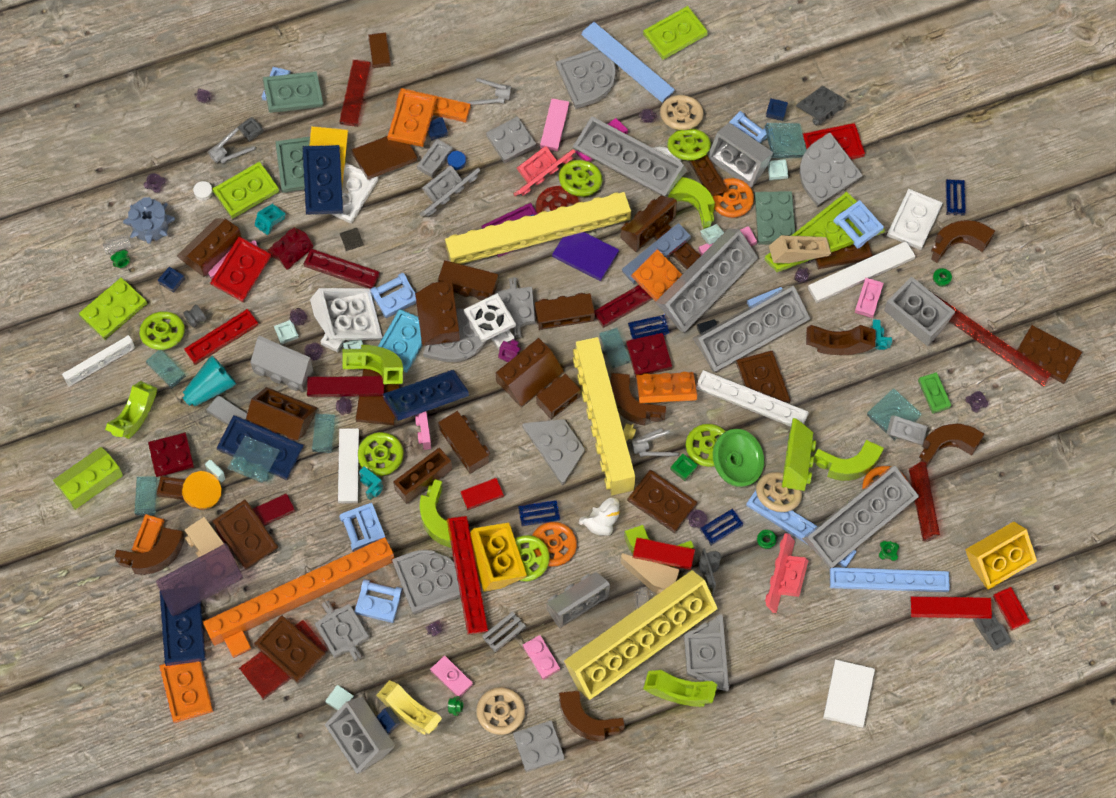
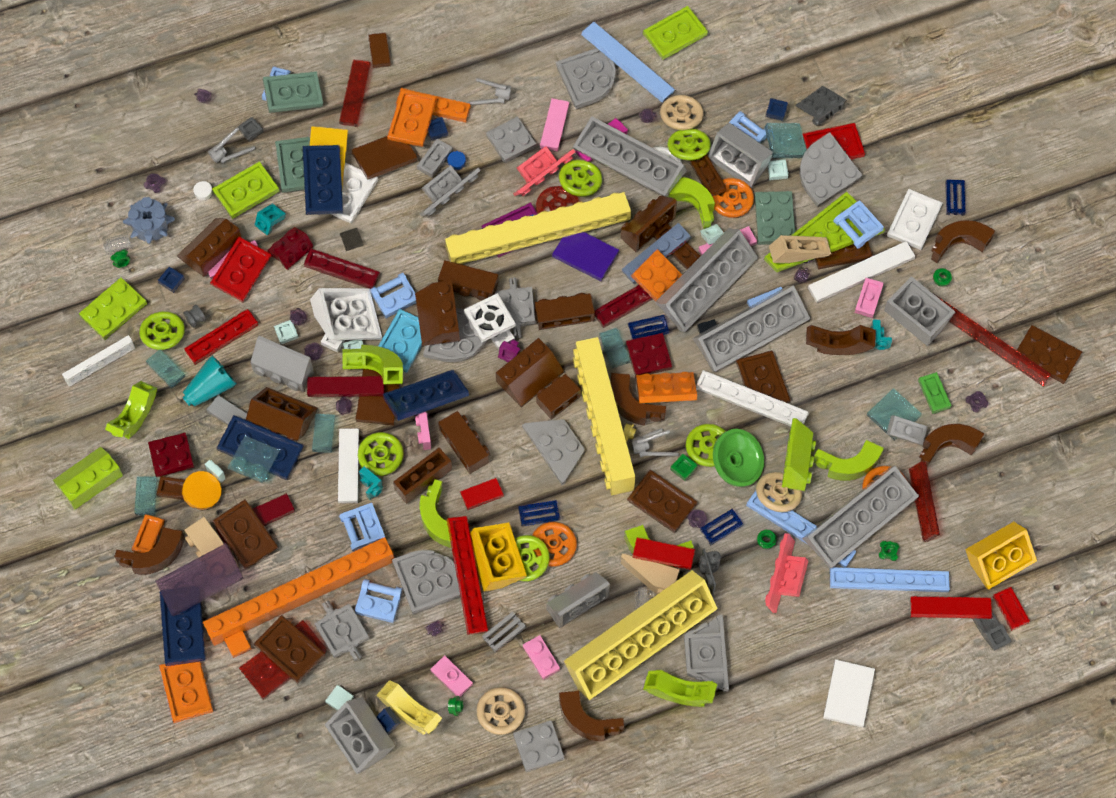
white hair [579,498,620,536] -> none

